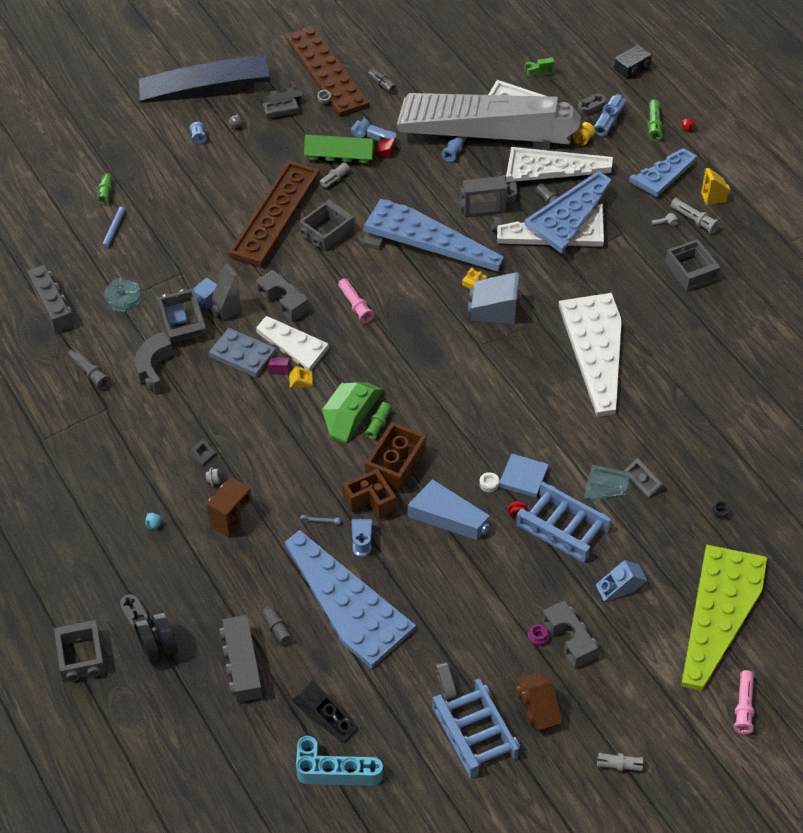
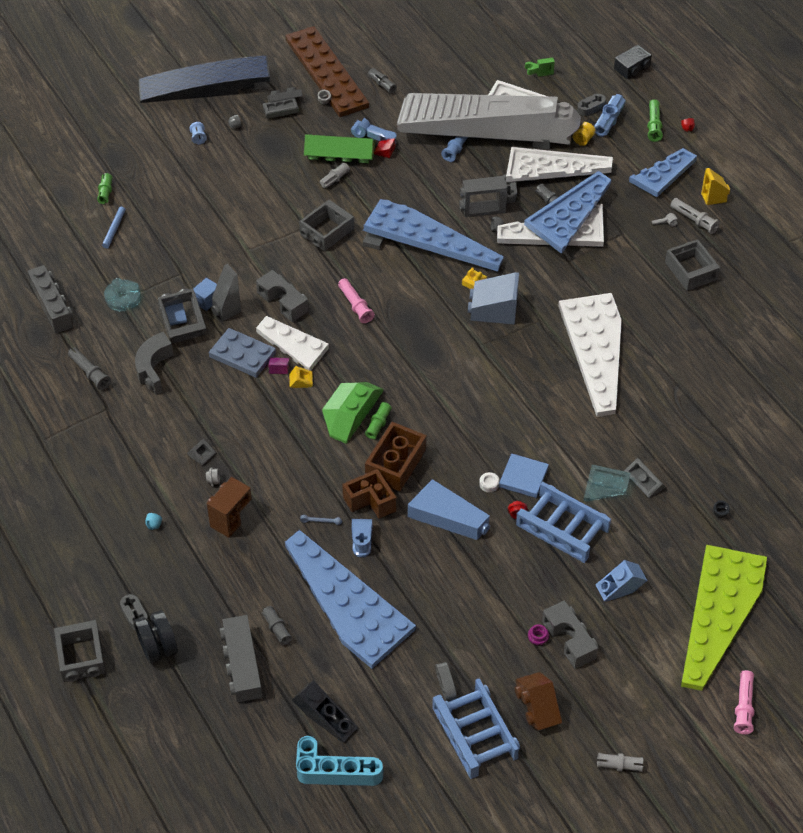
reddish brown plate [229,161,320,267] -> none

